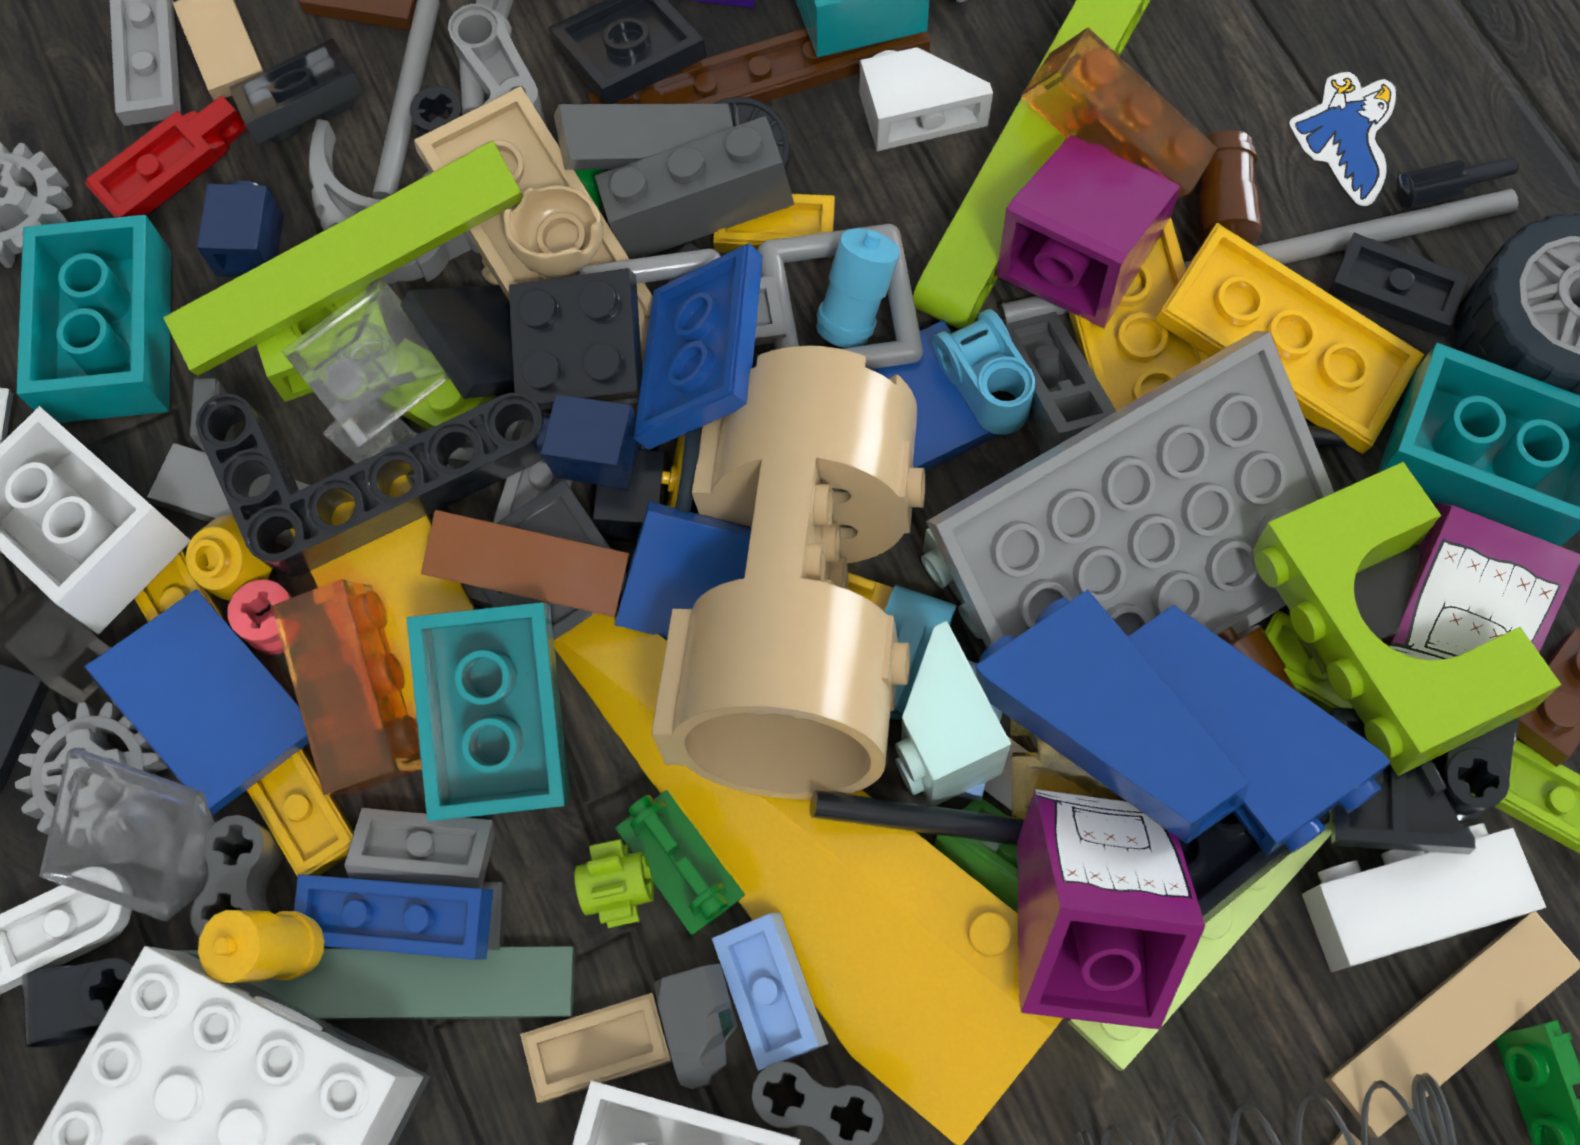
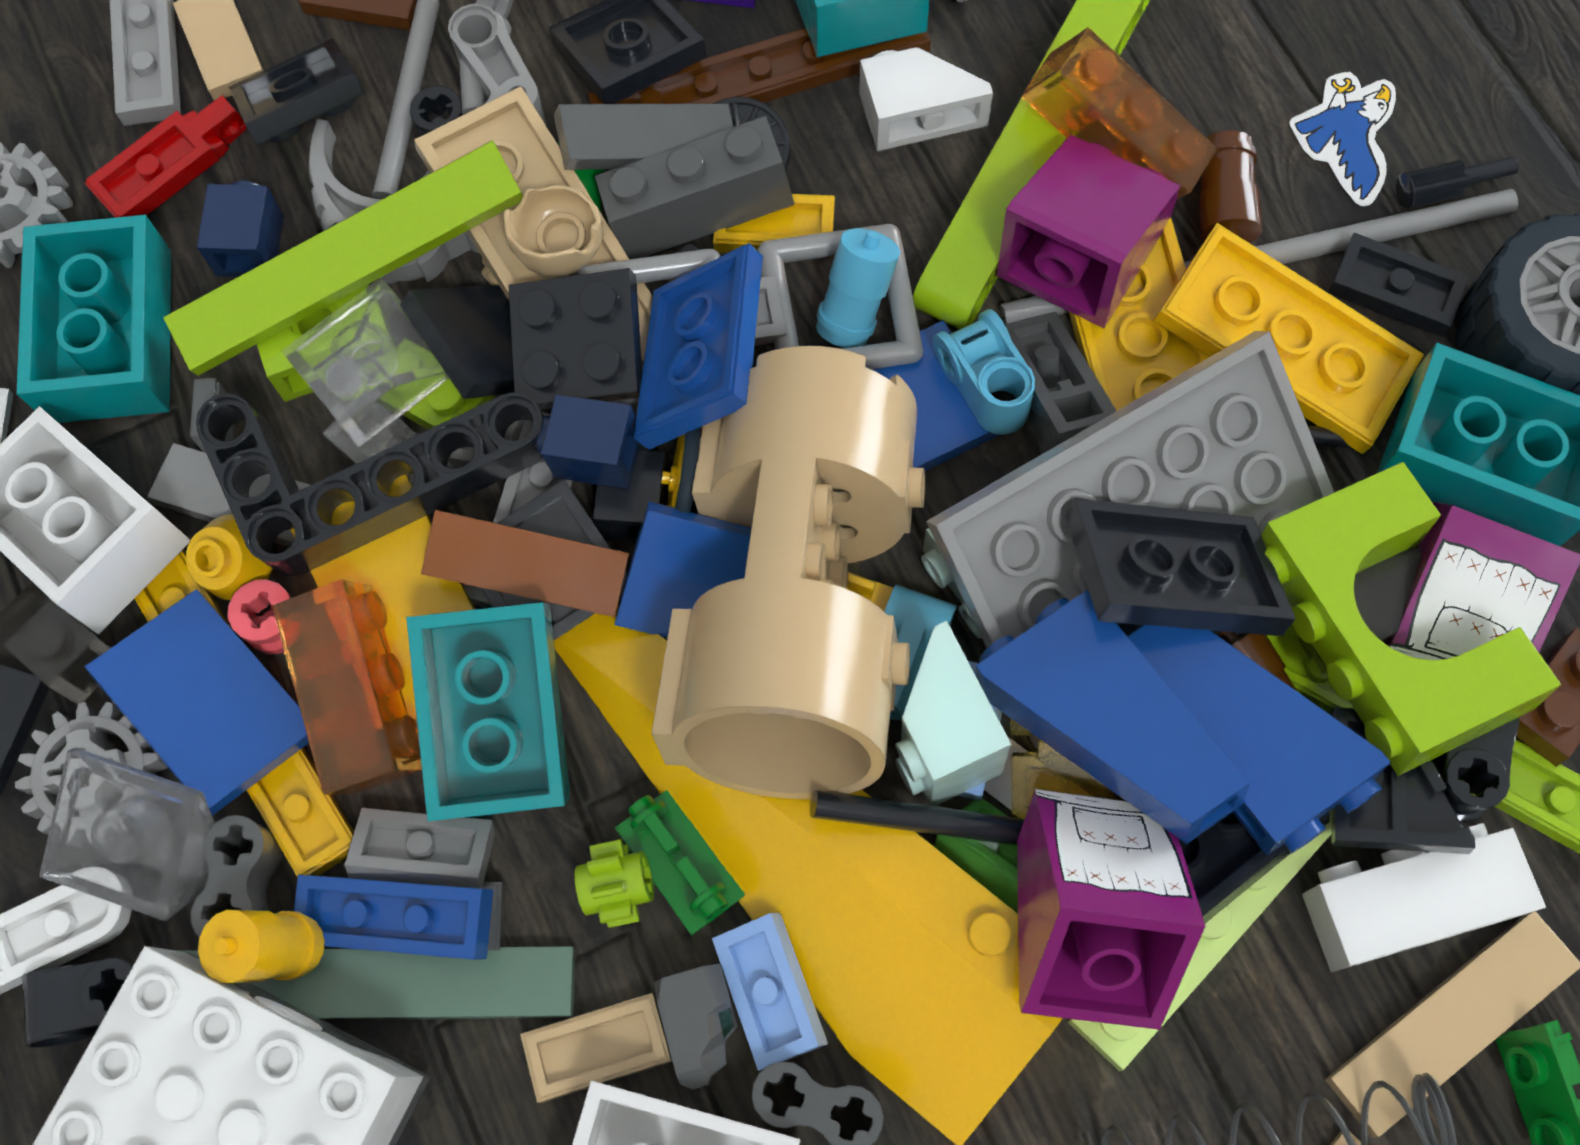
none -> black plate [1065,498,1296,636]

